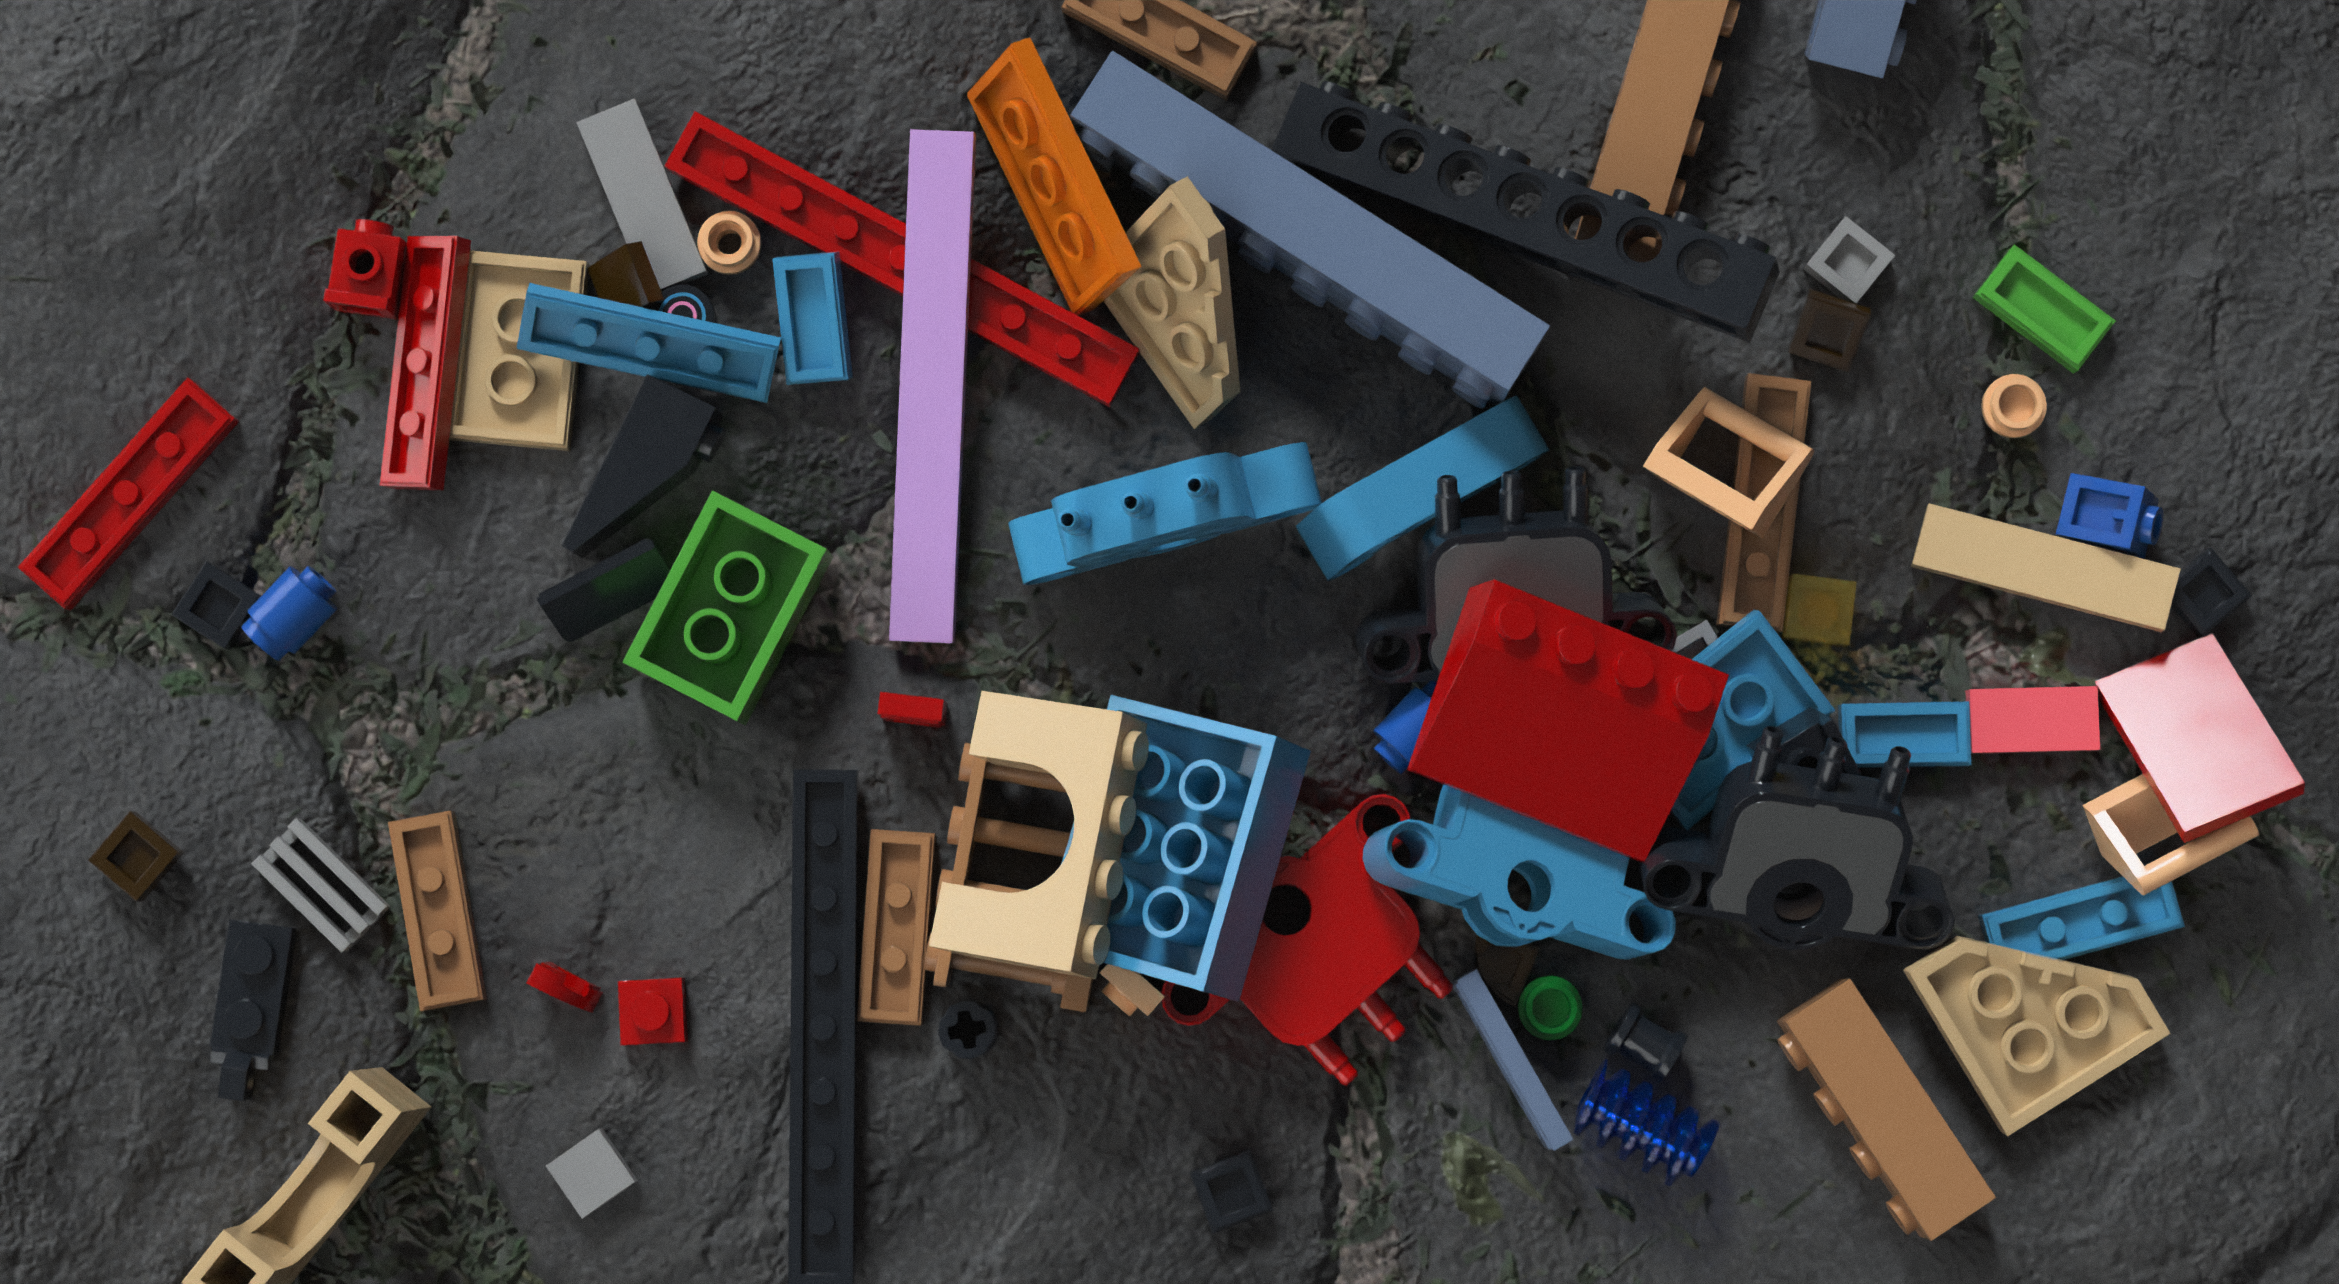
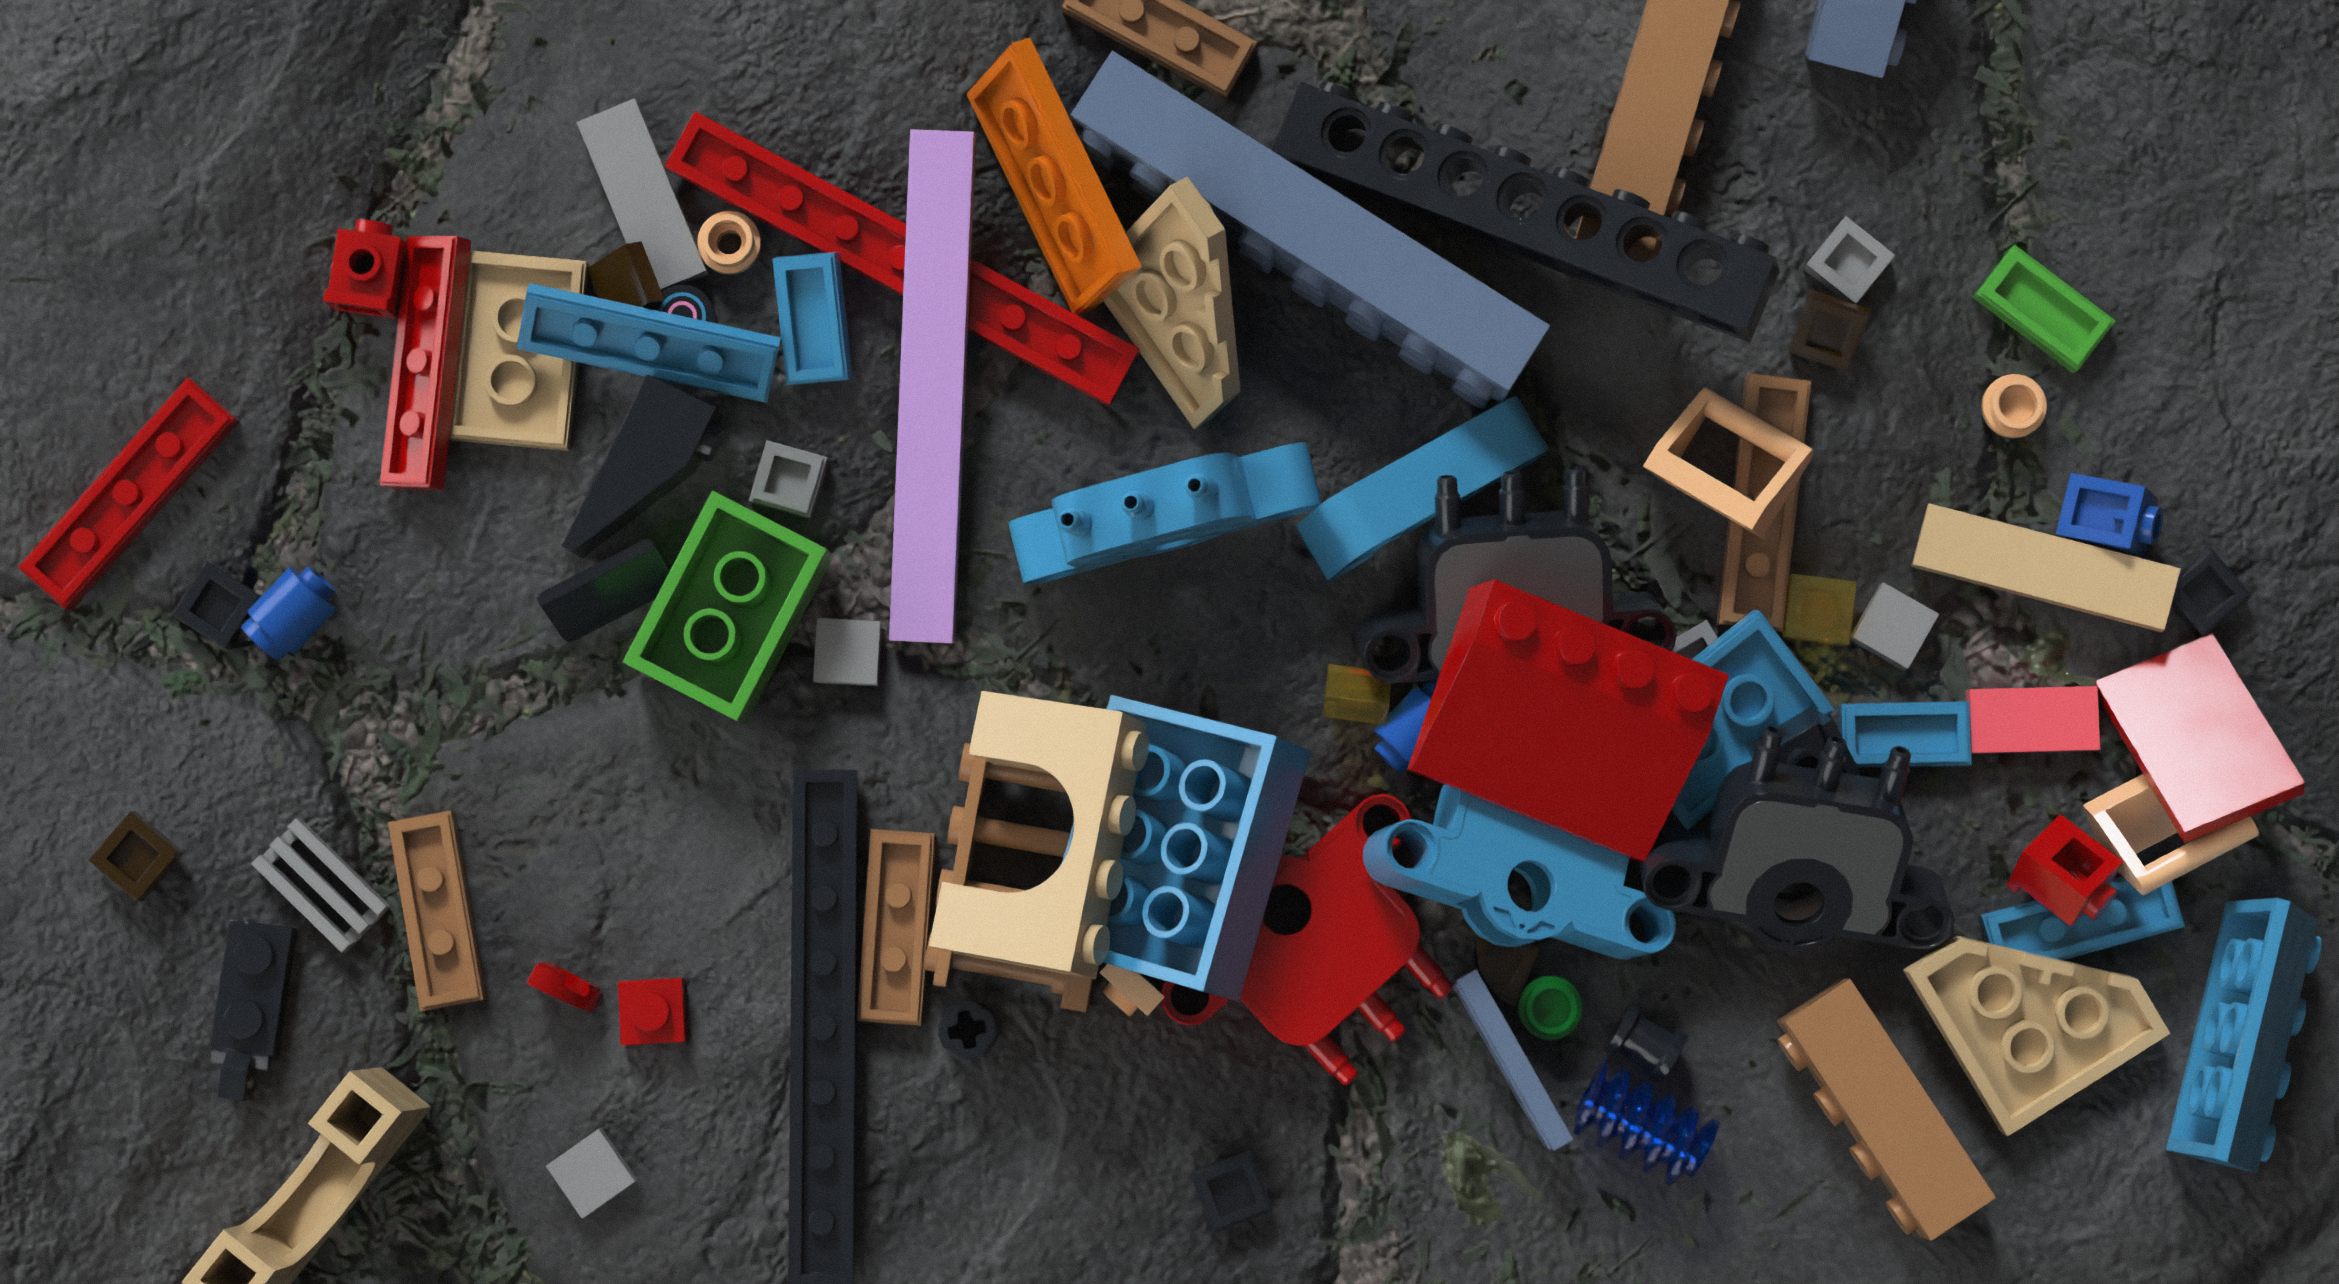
red tile [877,692,948,728] -> none
none -> light grey tile [749,440,829,520]
none -> light grey tile [813,618,882,686]
none -> clear yellow tile [1323,664,1391,725]
none -> light grey tile [1848,582,1939,671]
none -> red brick [2006,814,2123,927]
none -> dark azure slope [2166,898,2321,1173]

